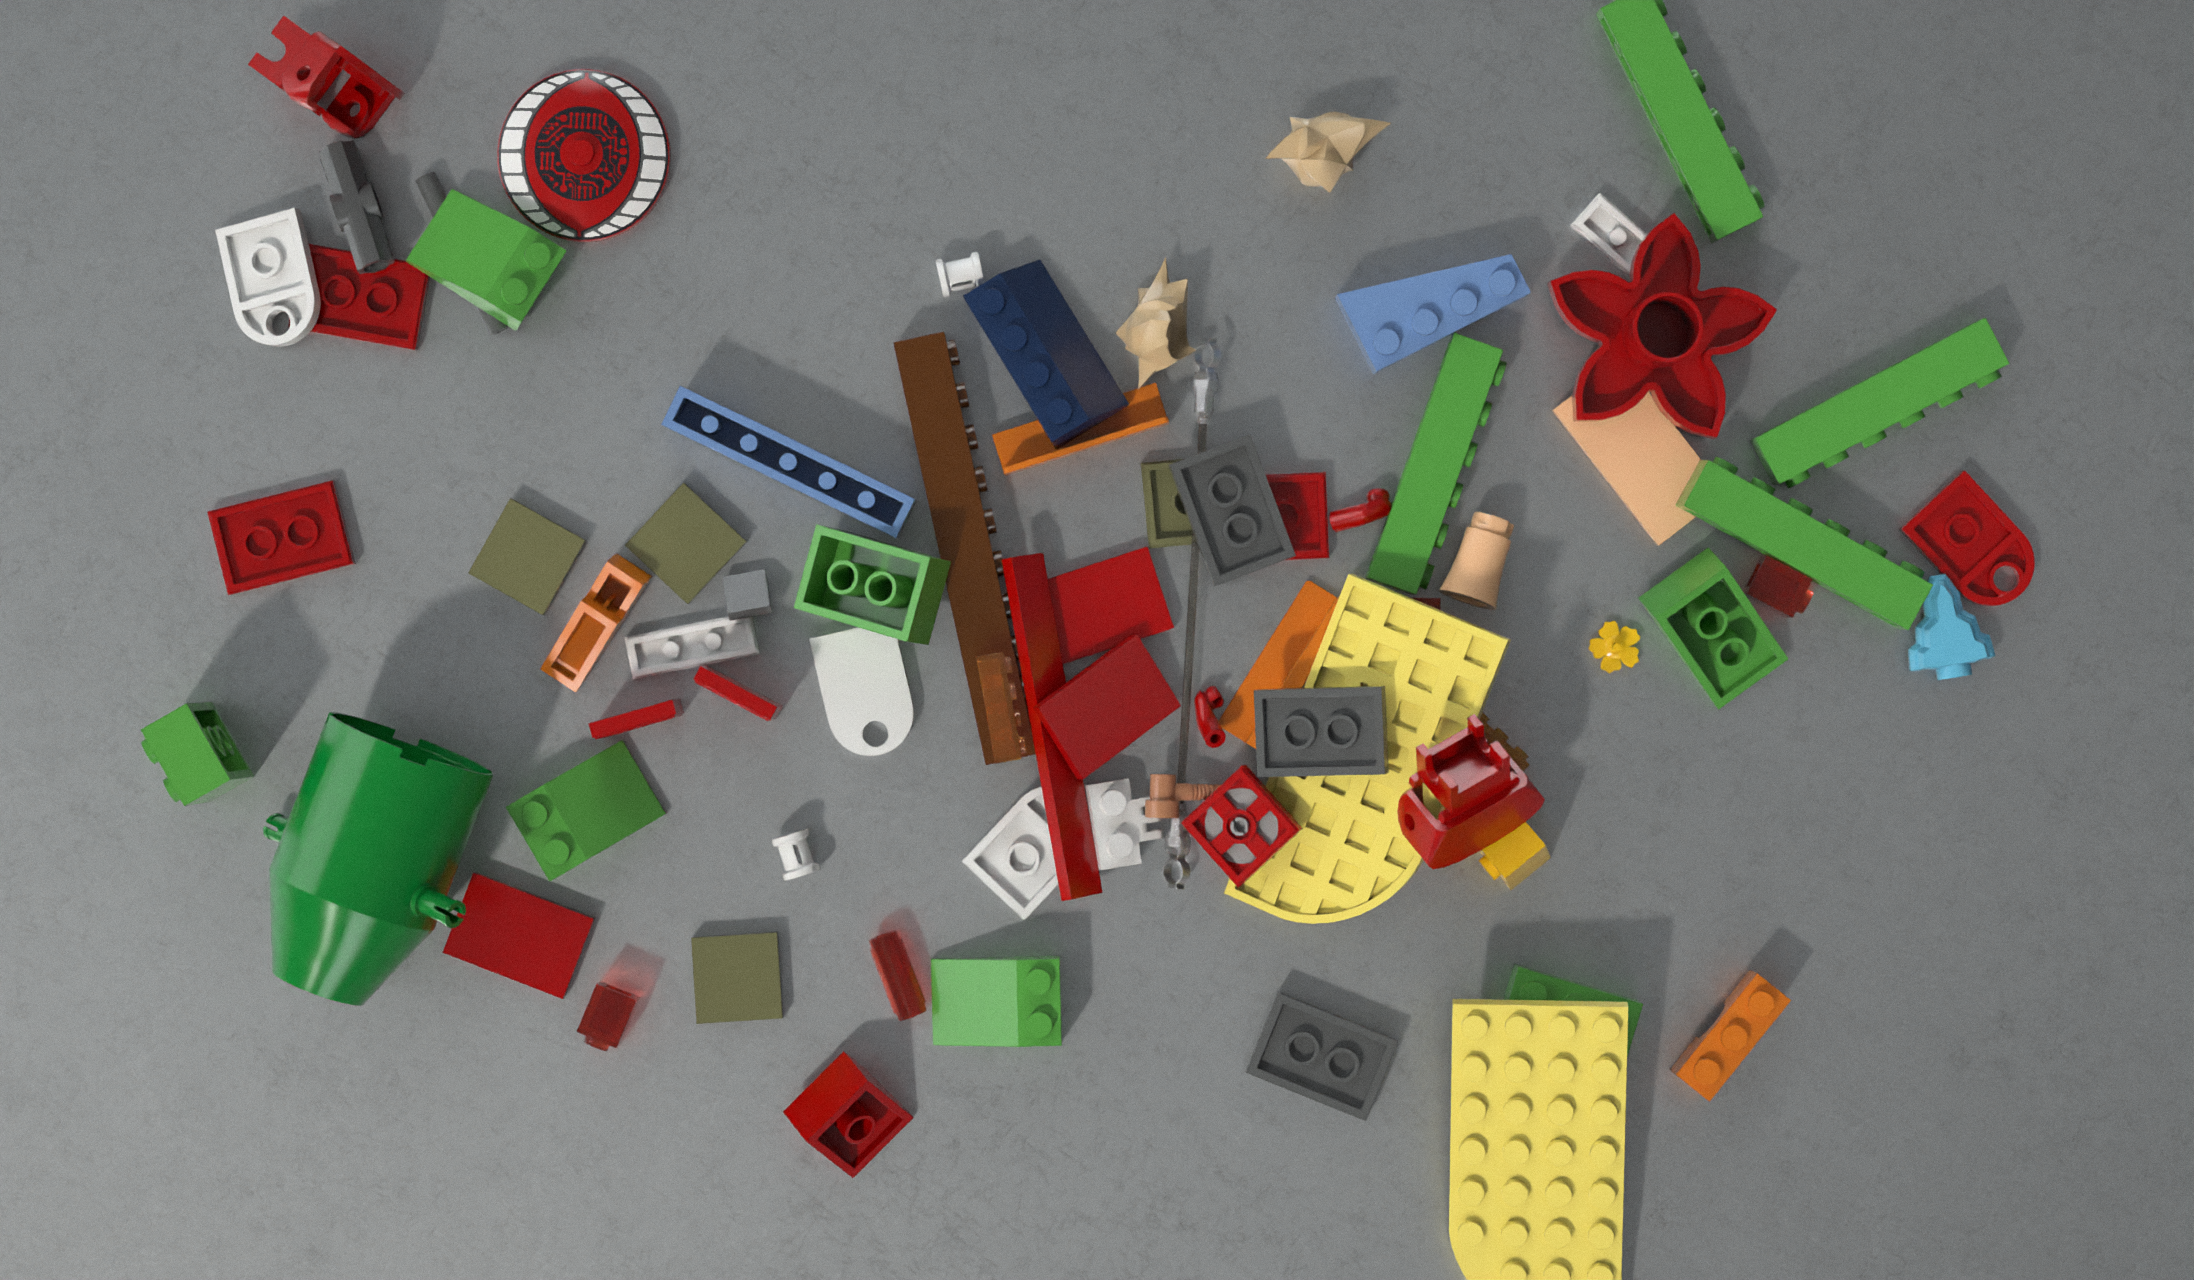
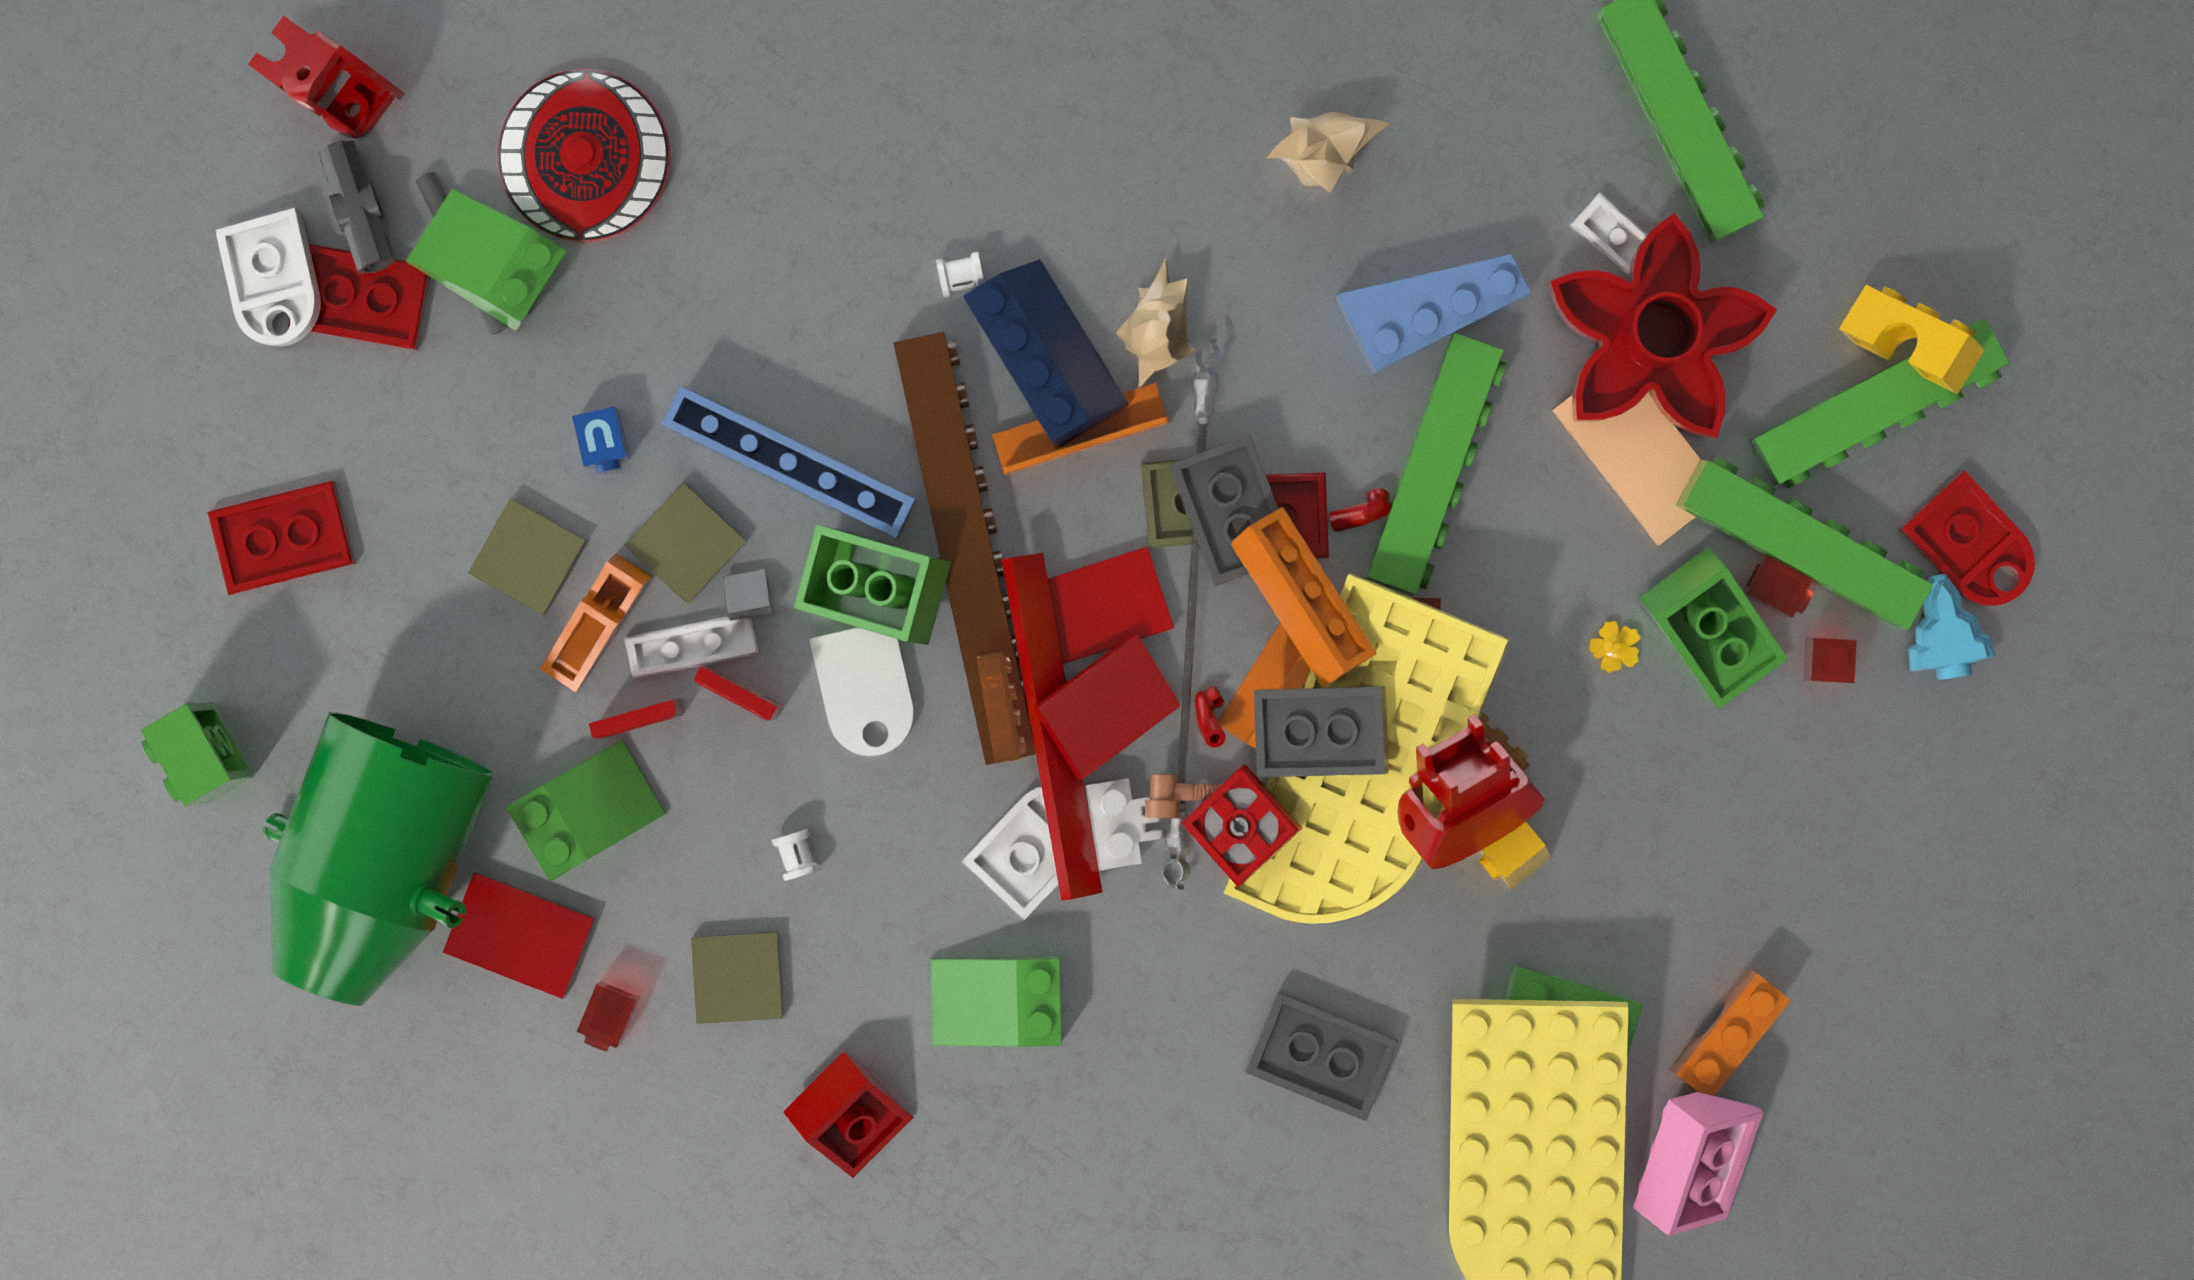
clear red piece [868,930,927,1021] -> none
light nougat plant [1439,512,1514,610] -> none
none -> blue brick [572,406,630,474]
none -> orange panel [1231,507,1377,687]
none -> bright pink slope [1633,1092,1764,1236]
none -> clear red brick [1803,638,1857,683]
none -> yellow arch [1839,285,1985,395]

